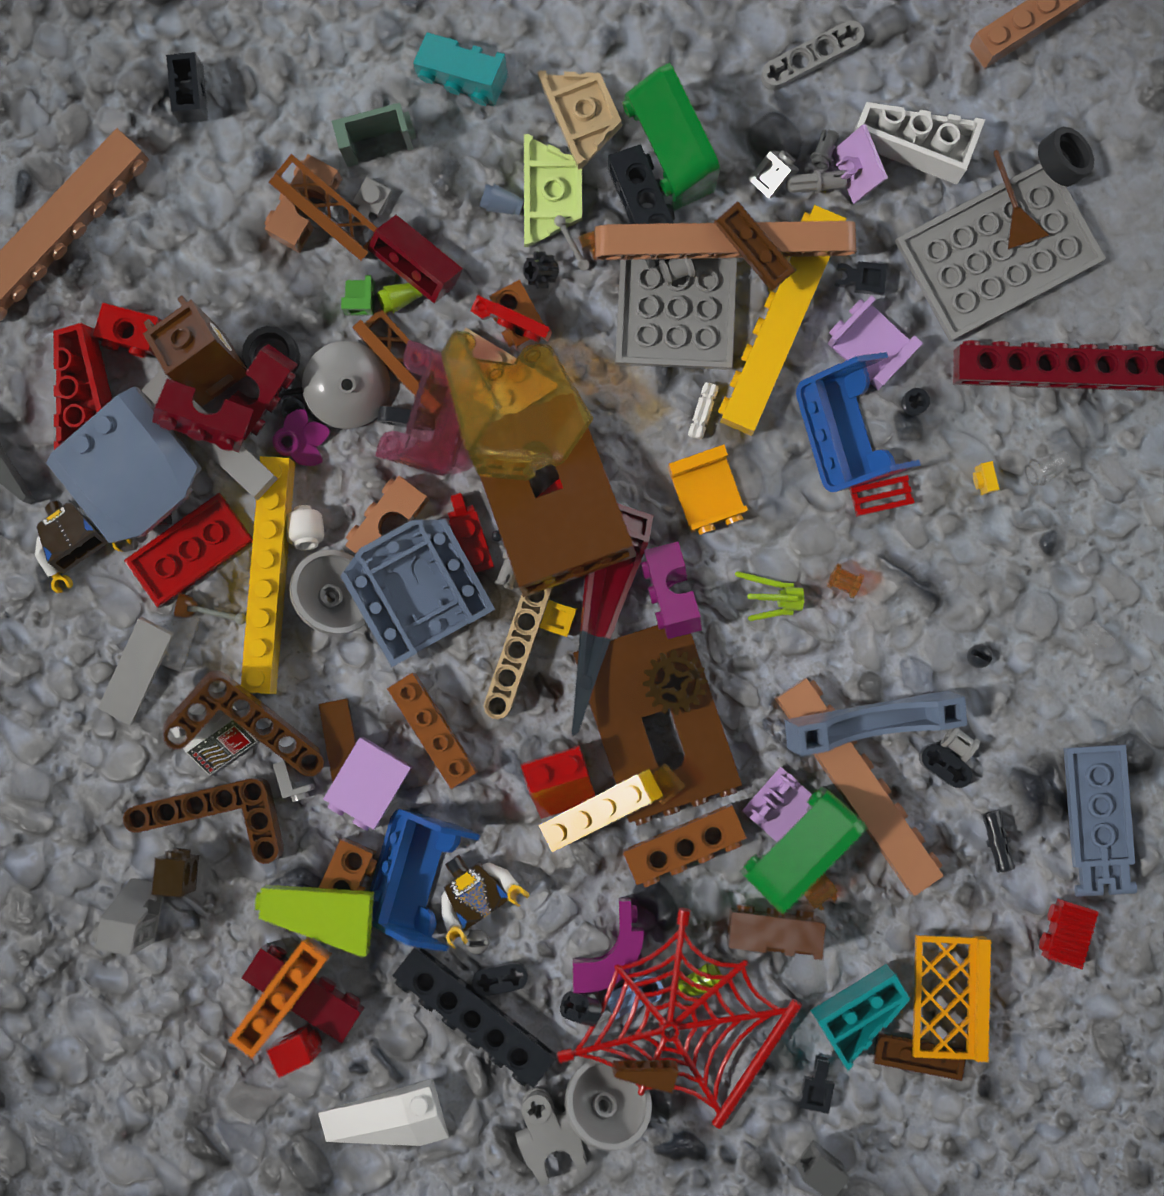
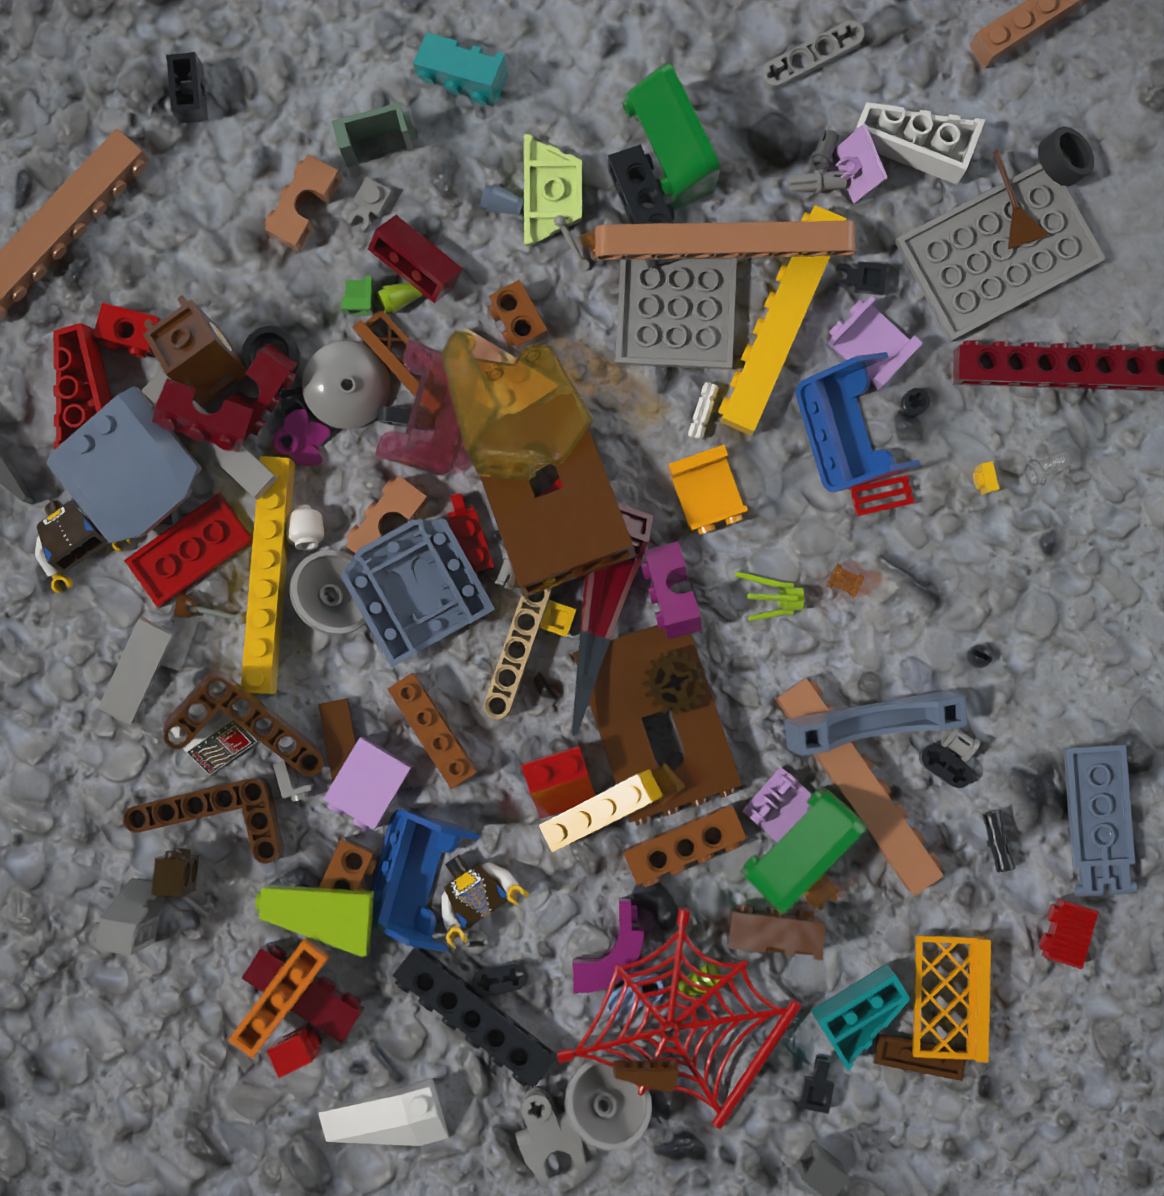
dark orange fence [268,154,377,261] -> none
red hinge [470,295,552,343] -> none
black gear [523,251,559,288] -> none
tan wing [537,70,622,170] -> none
black beam [560,991,602,1027] -> none
light grey bush [659,259,695,286] -> none
reddish brown tile [714,201,796,291] -> none
bracket [749,150,799,198] -> none

